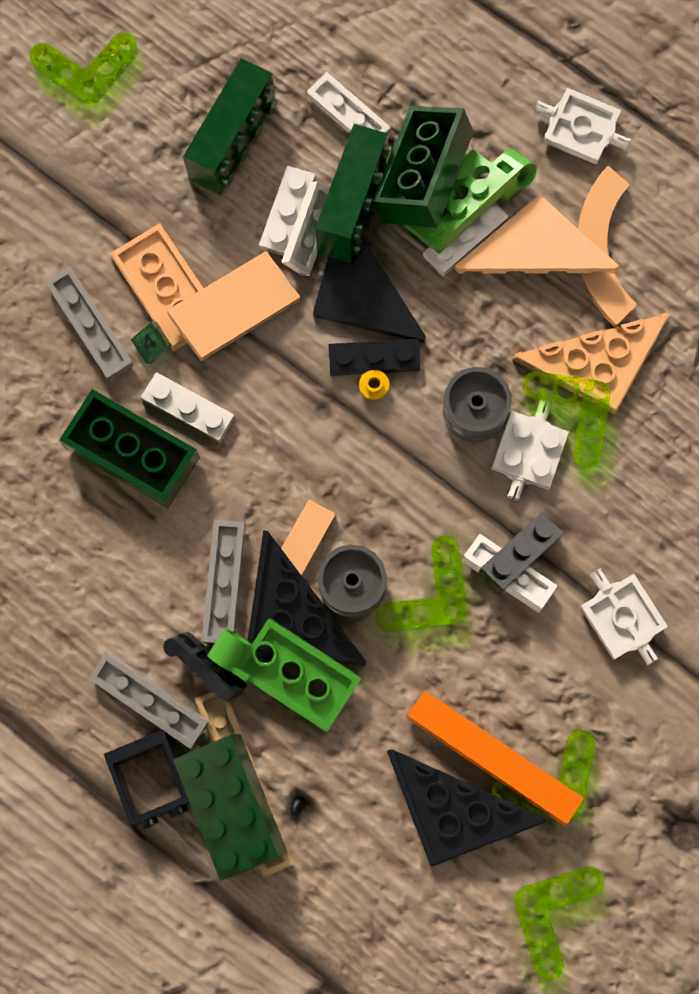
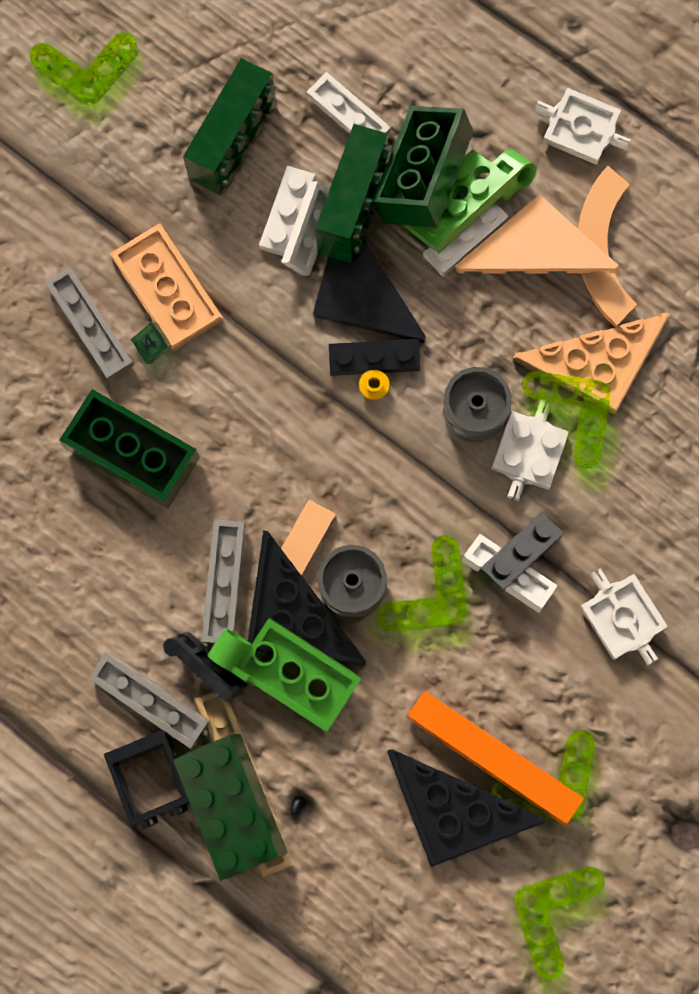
white plate [141,372,235,443] -> none
light nougat tile [167,251,300,361] -> none

